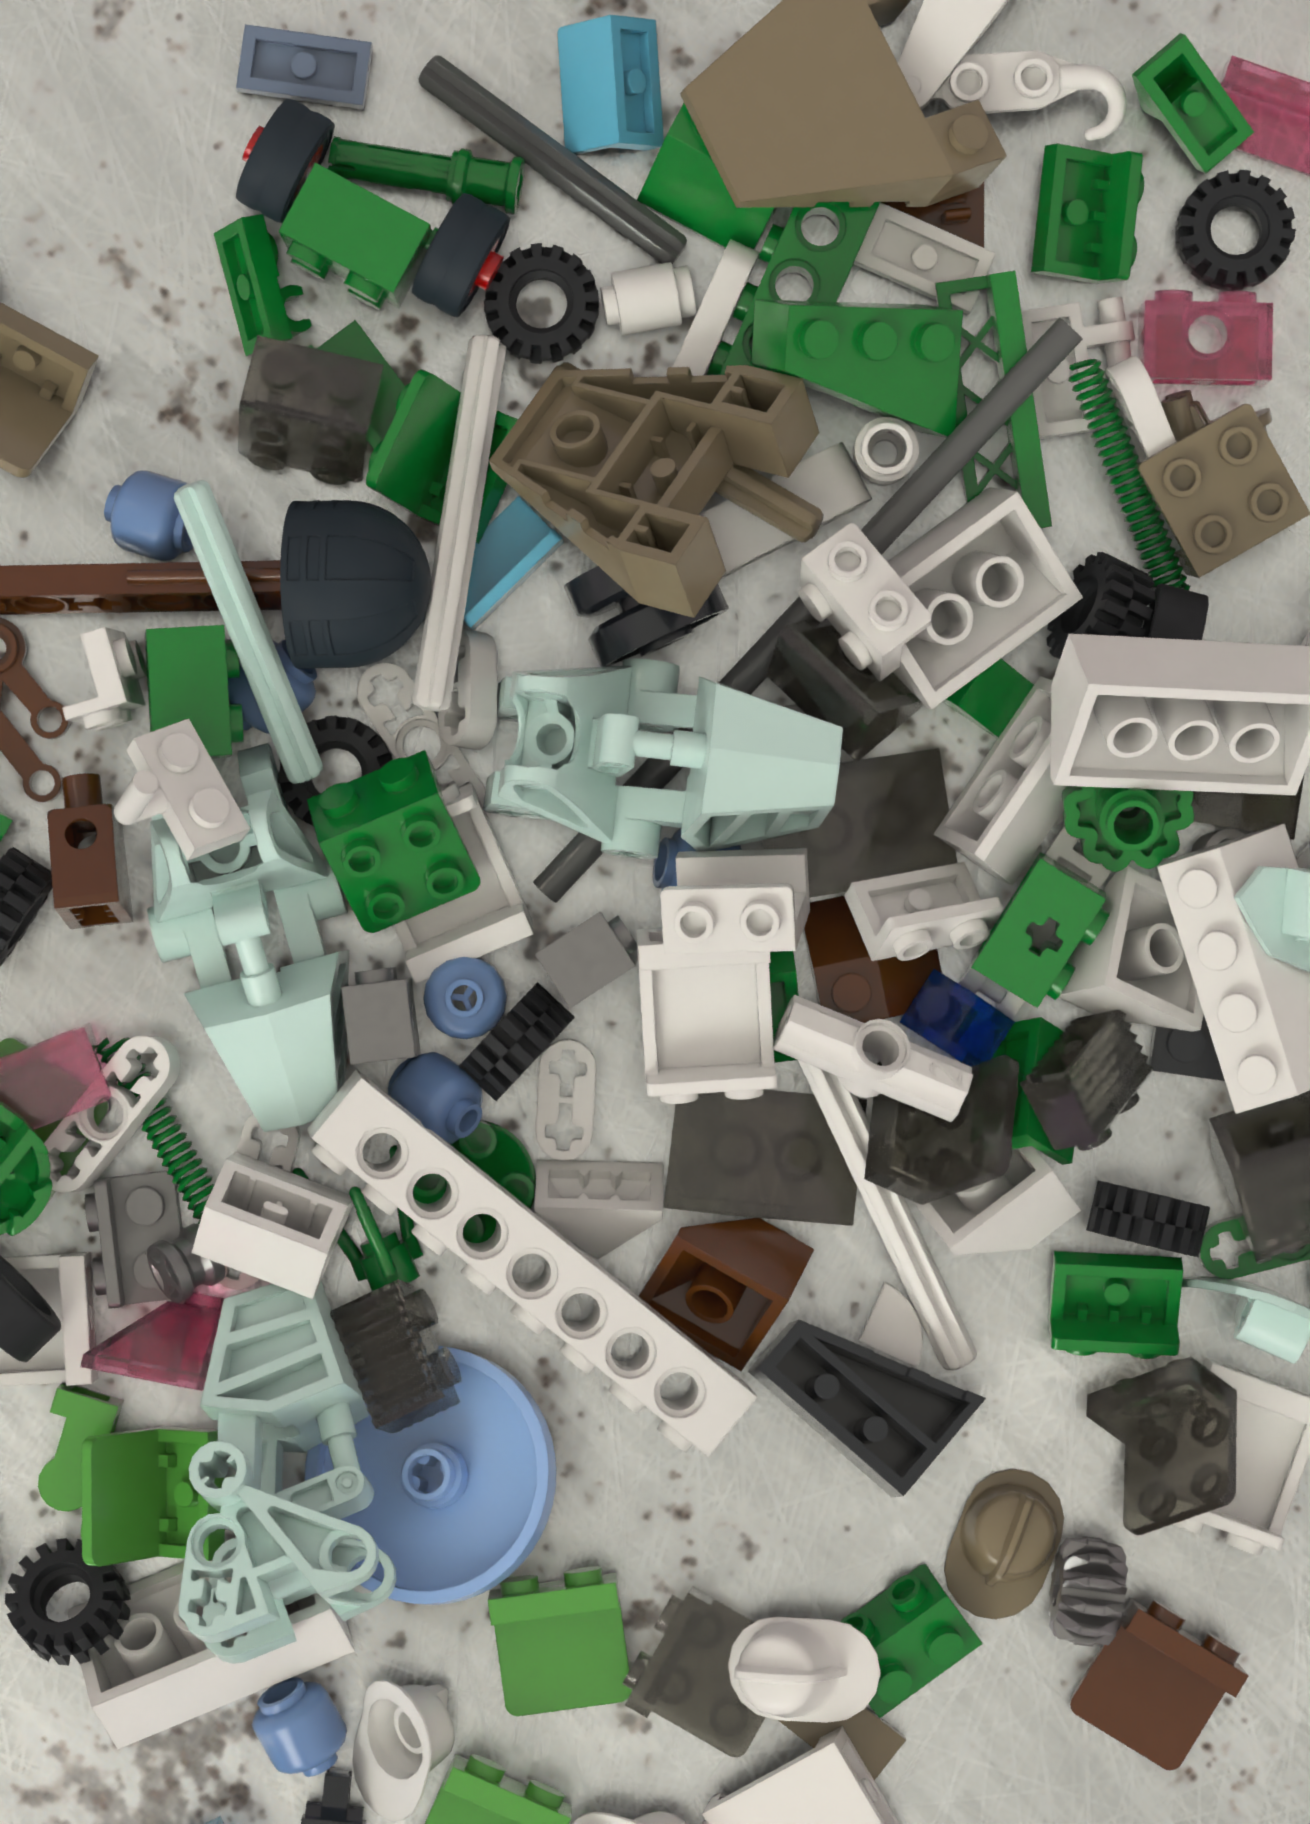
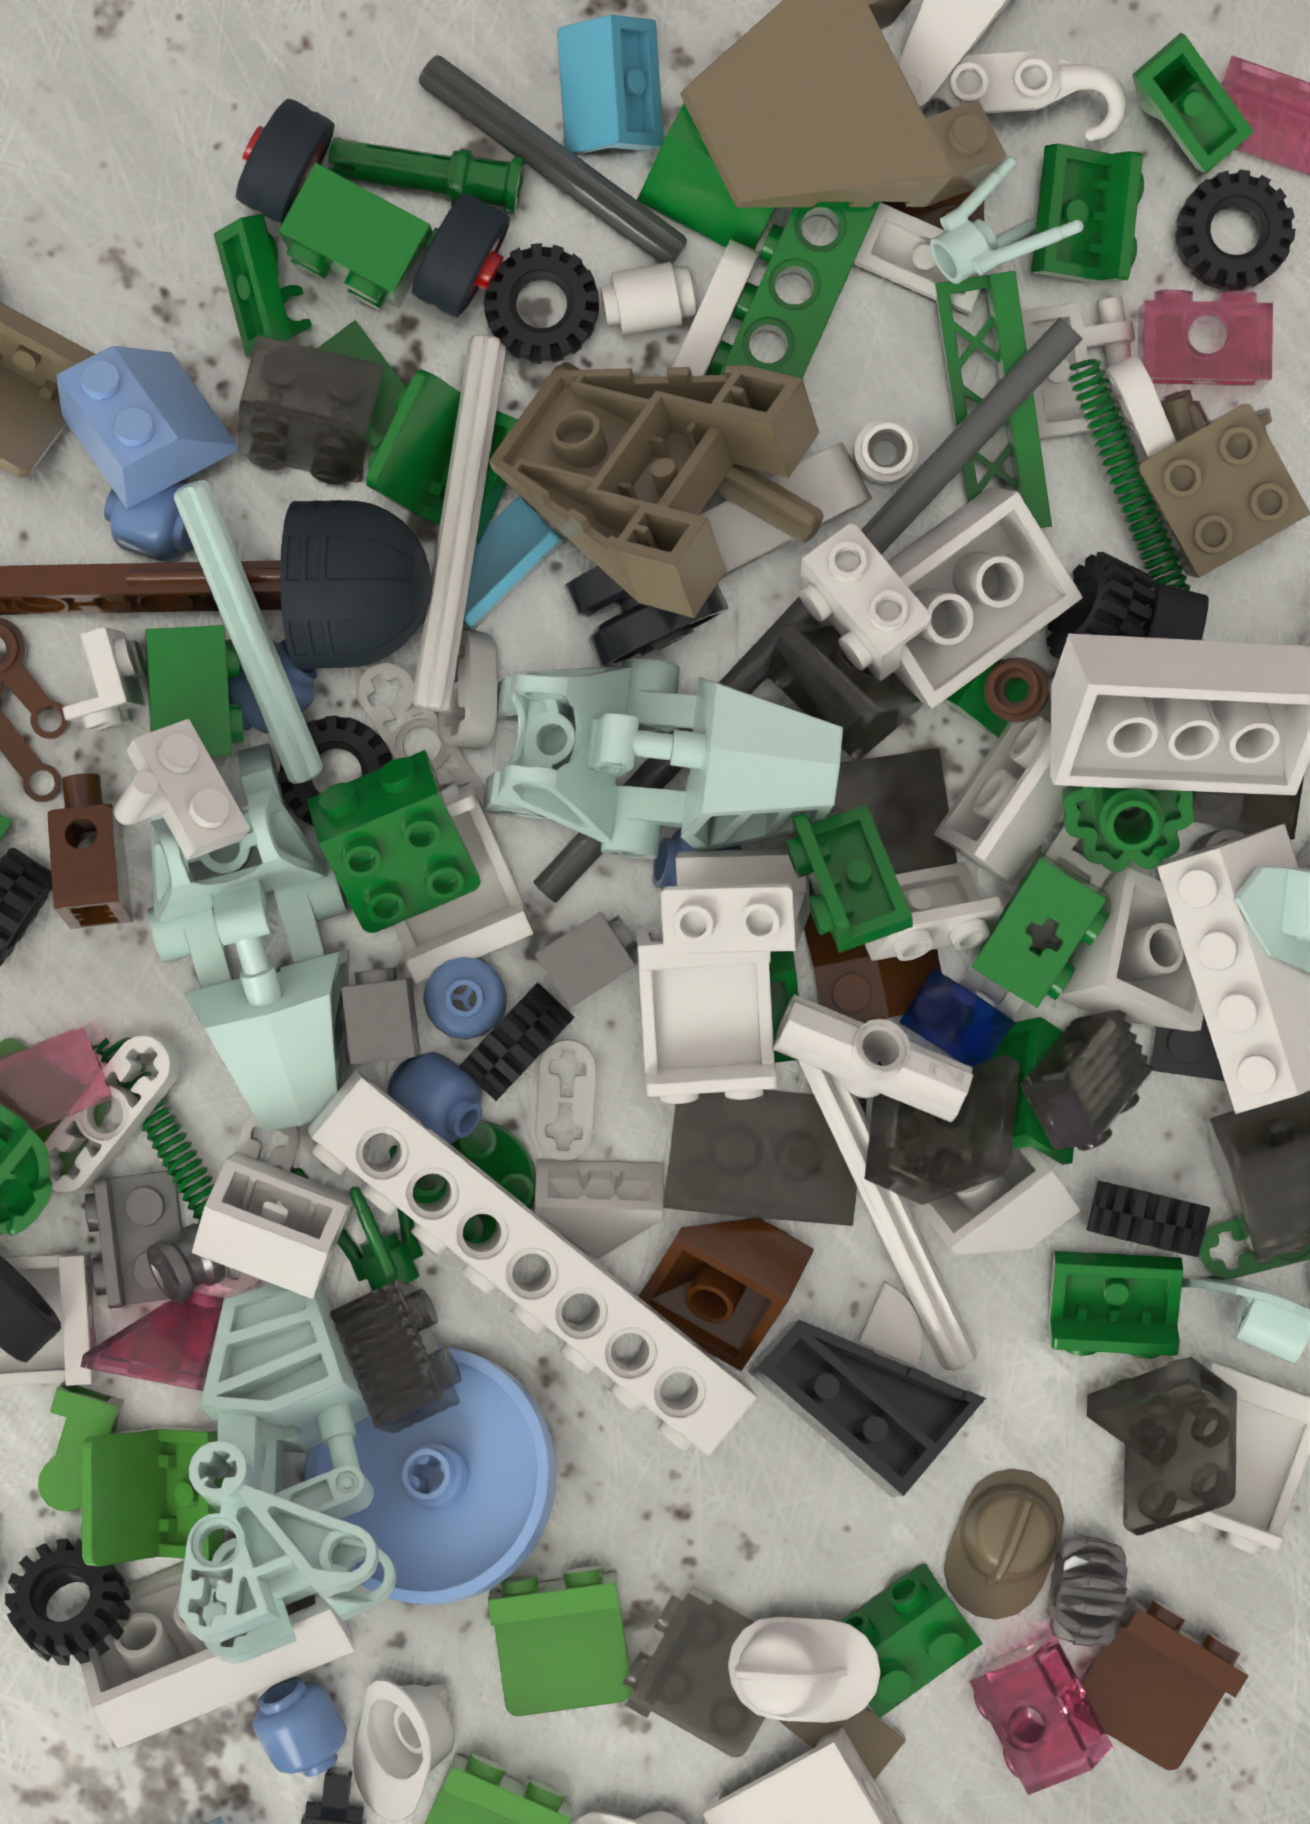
sand blue plate [236,24,373,110] -> none
green wedge [751,299,963,438] -> none
none -> light blue slope [56,346,238,509]
none -> green bracket [785,804,913,953]
none -> light aqua plant [930,156,1084,284]
none -> clear pink brick [969,1634,1113,1795]
none -> reddish brown plate [984,657,1049,723]

